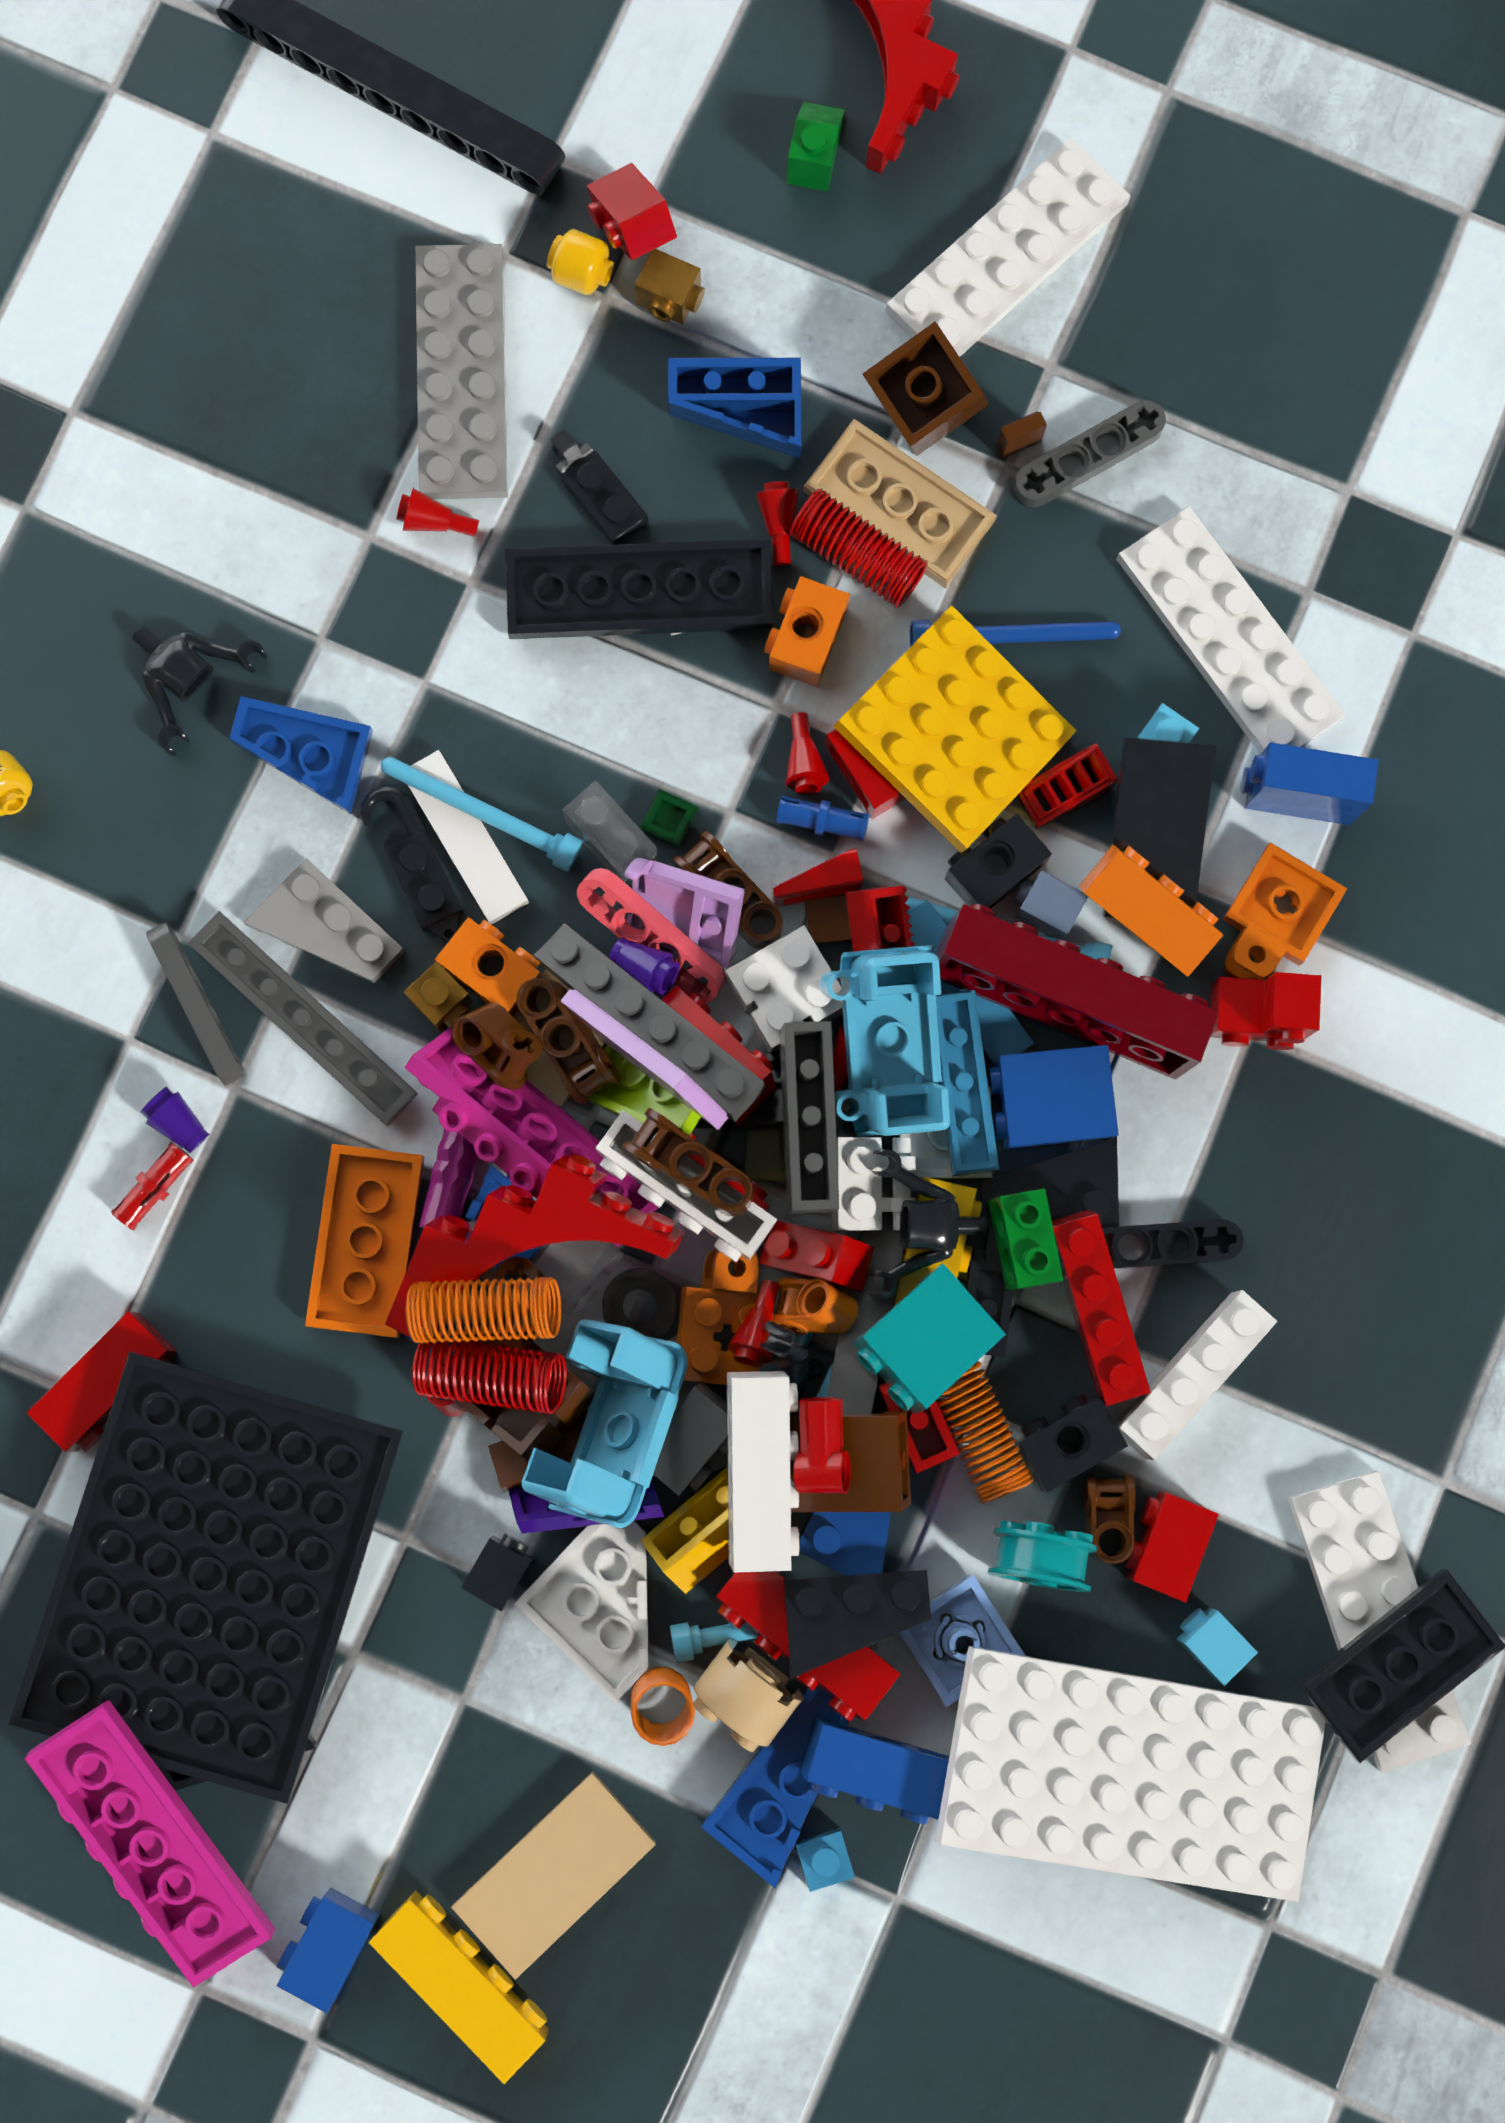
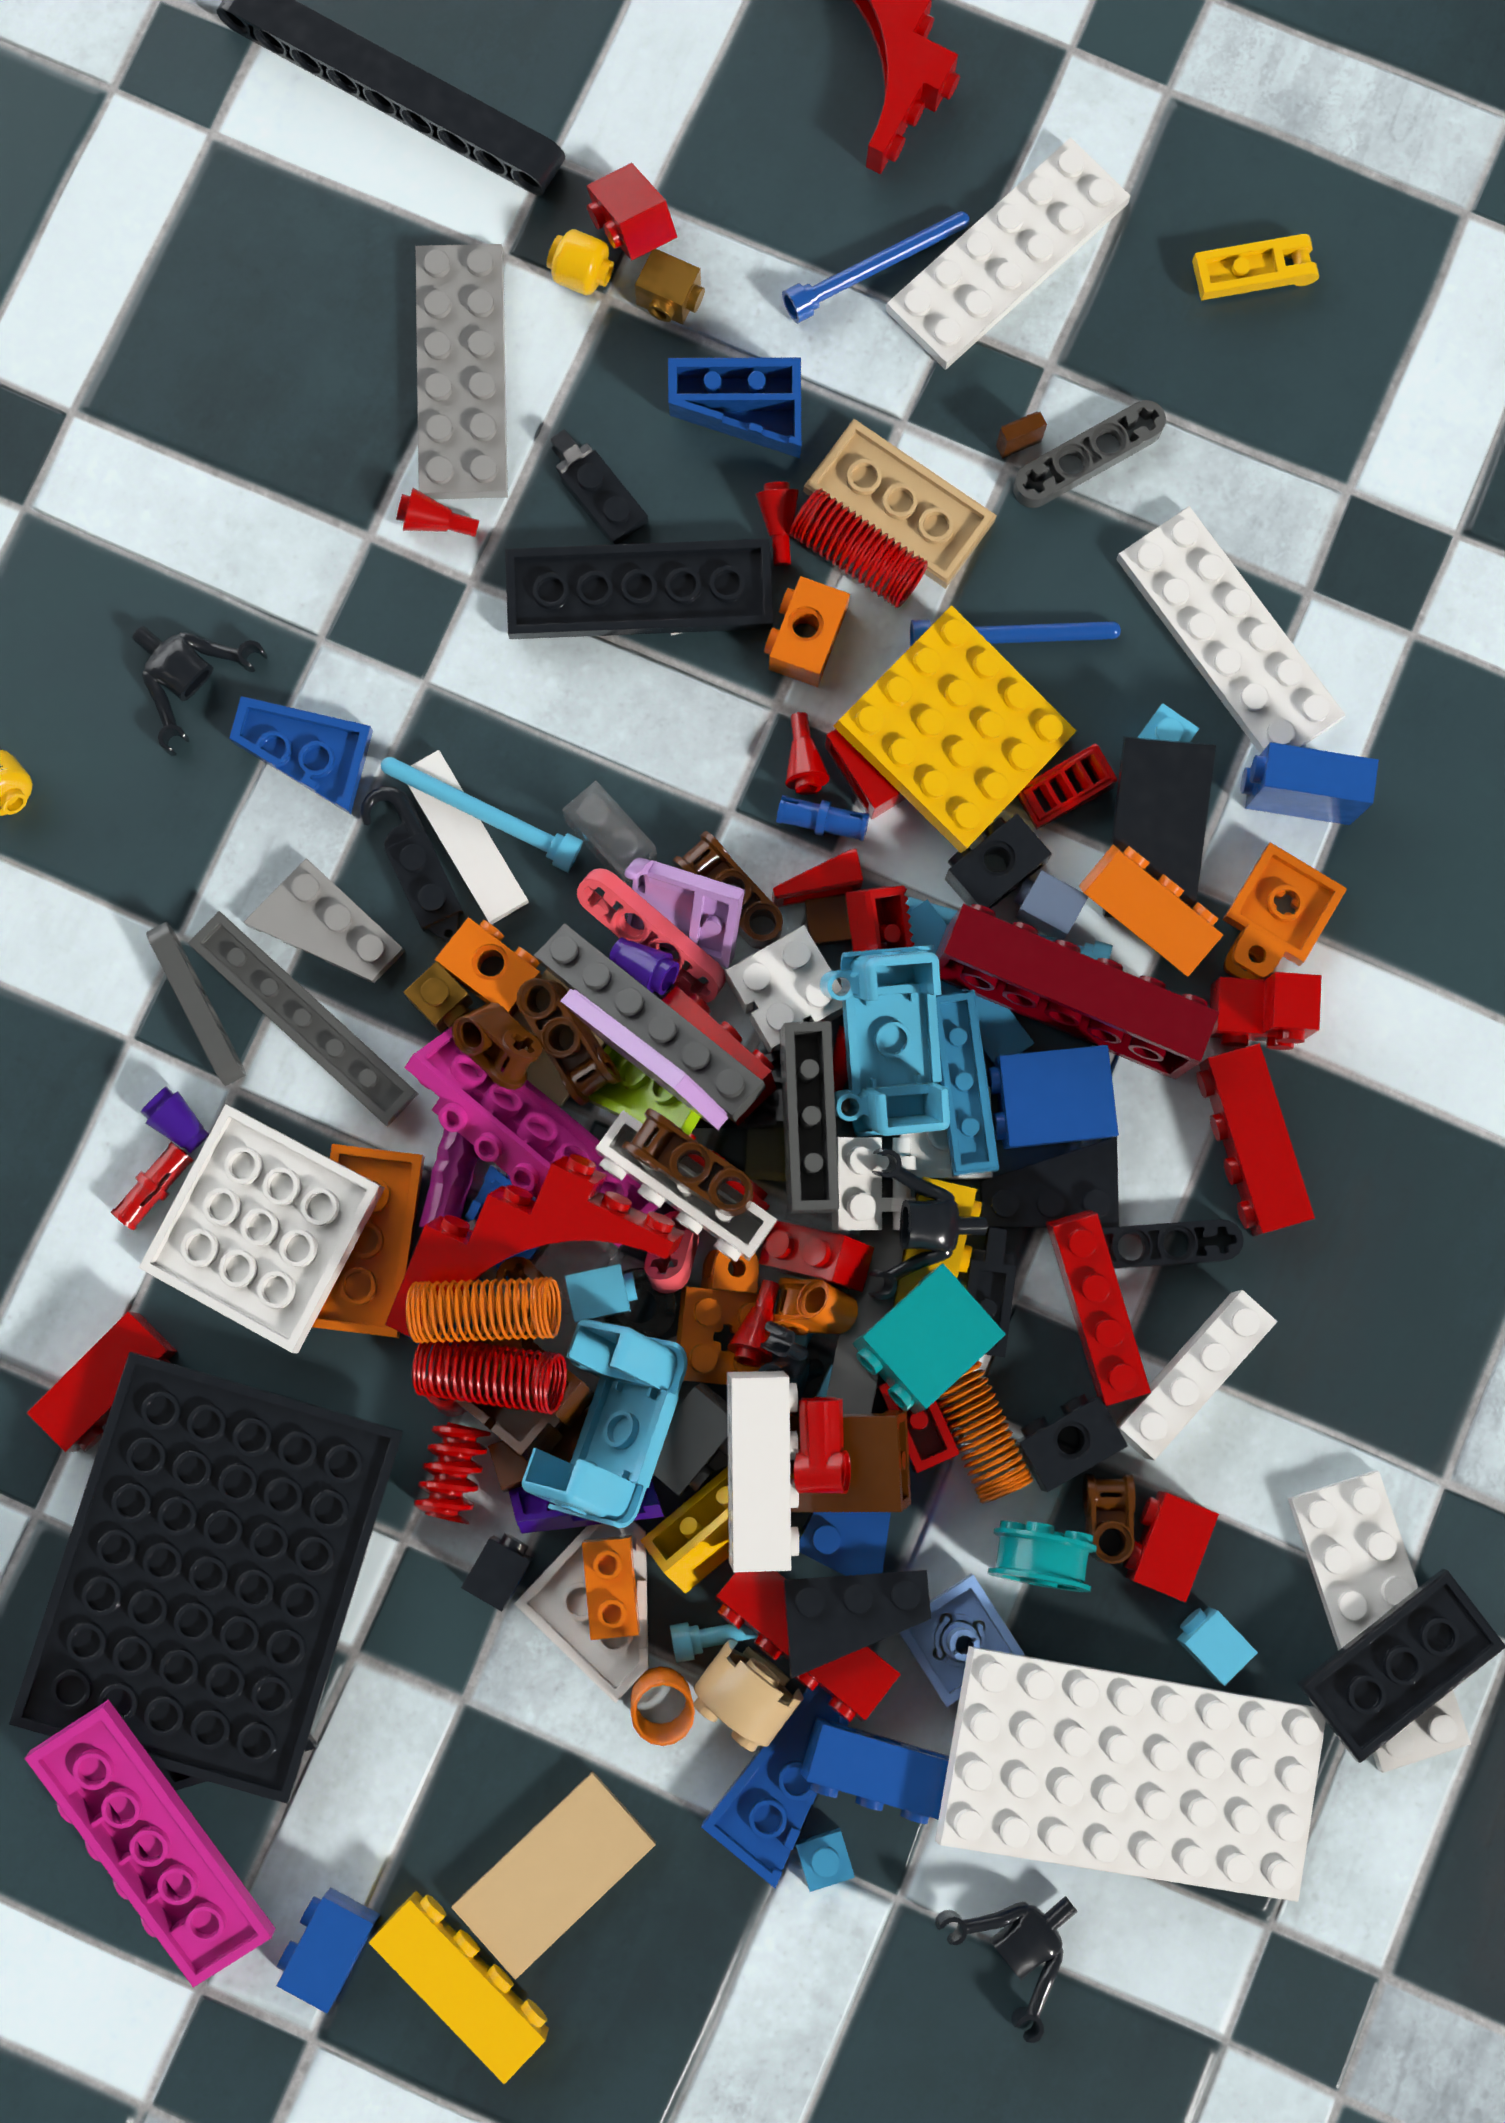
dark green tile [639,788,699,849] -> none
green slope [787,102,845,192] -> none
reddish brown brick [862,321,989,456] -> none
green brick [988,1188,1063,1291] -> none
none -> white plate [138,1104,385,1353]
none -> red piece [413,1422,492,1524]
none -> medium azure brick [565,1264,638,1324]
none -> orange brick [582,1535,640,1640]
none -> coral beam [644,1211,699,1294]
none -> blue piece [782,211,970,324]
none -> black piece [935,1896,1078,2043]
none -> yellow plate [1192,234,1319,301]
none -> red brick [1197,1043,1315,1236]

